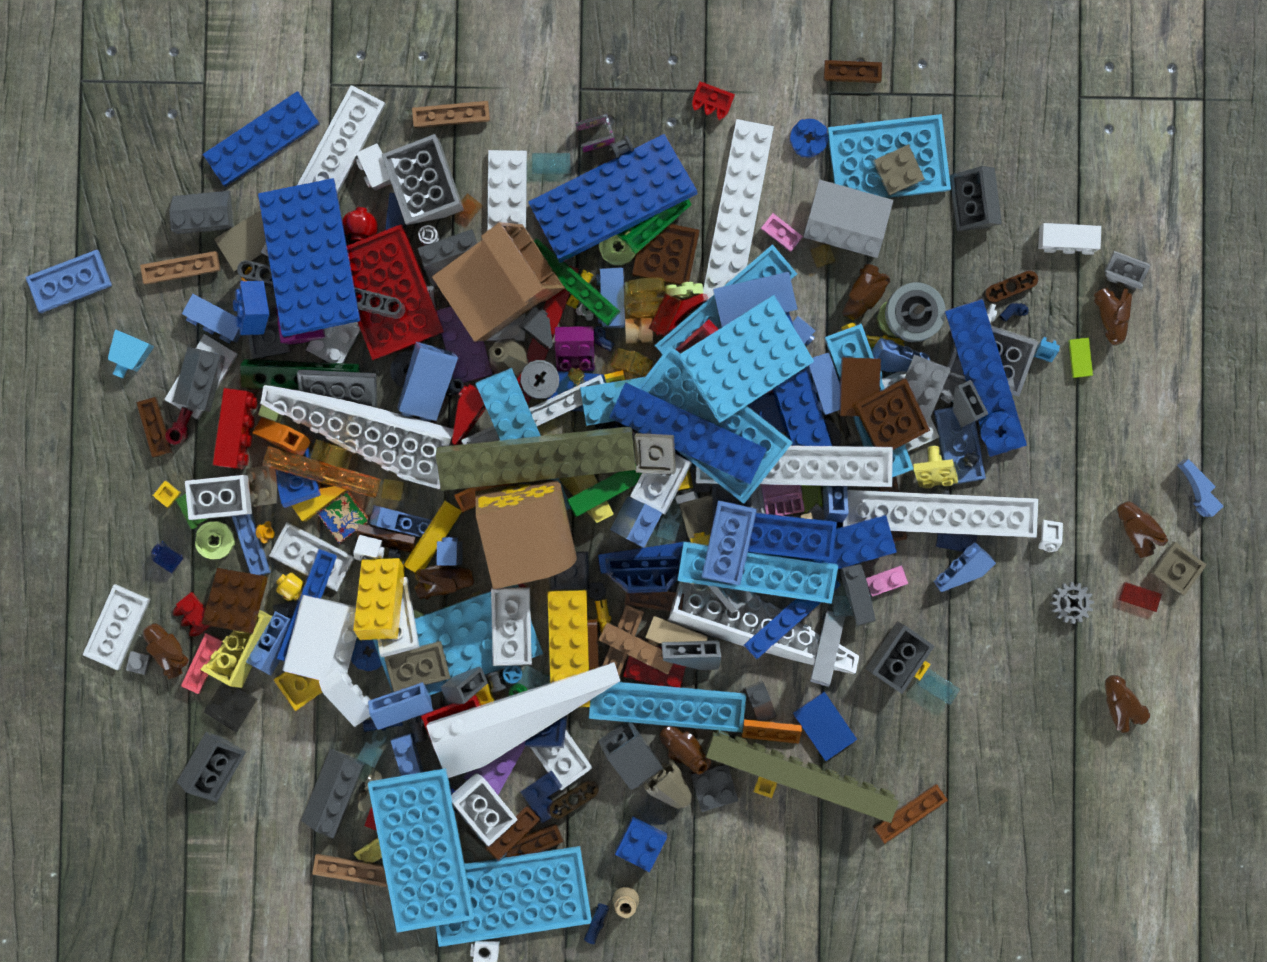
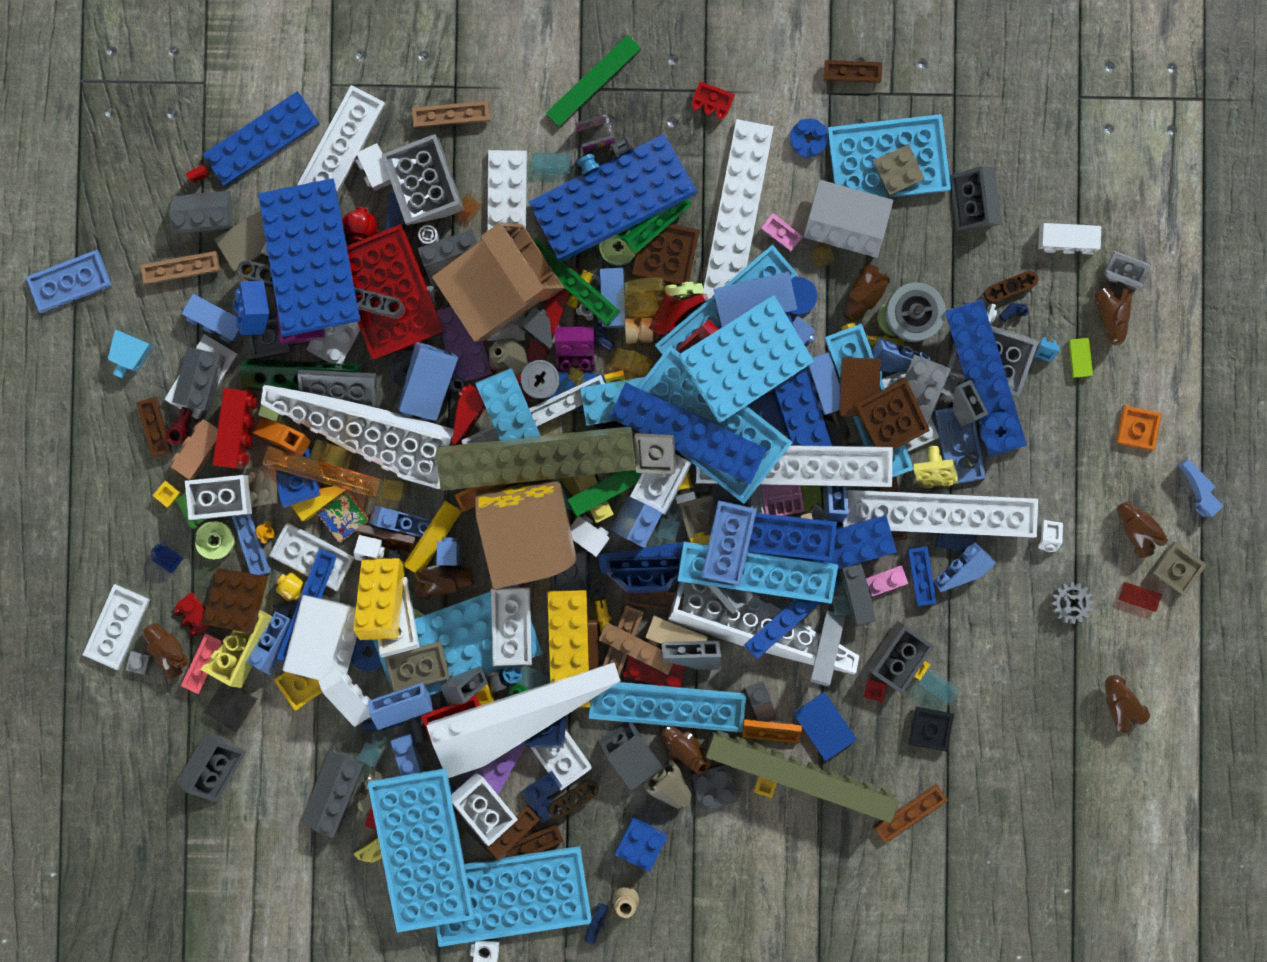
medium nougat plate [312,854,388,887] -> none
none -> nougat brick [171,419,218,480]
none -> red tile [185,165,210,183]
none -> green tile [546,35,641,128]
none -> white brick [570,515,610,557]
none -> dark azure wheel [576,153,600,176]
none -> blue tile [789,277,818,315]
none -> red tile [863,679,887,702]
none -> blue plate [907,546,937,606]
none -> black plate [908,706,954,752]
none -> orange tile [1115,405,1162,451]

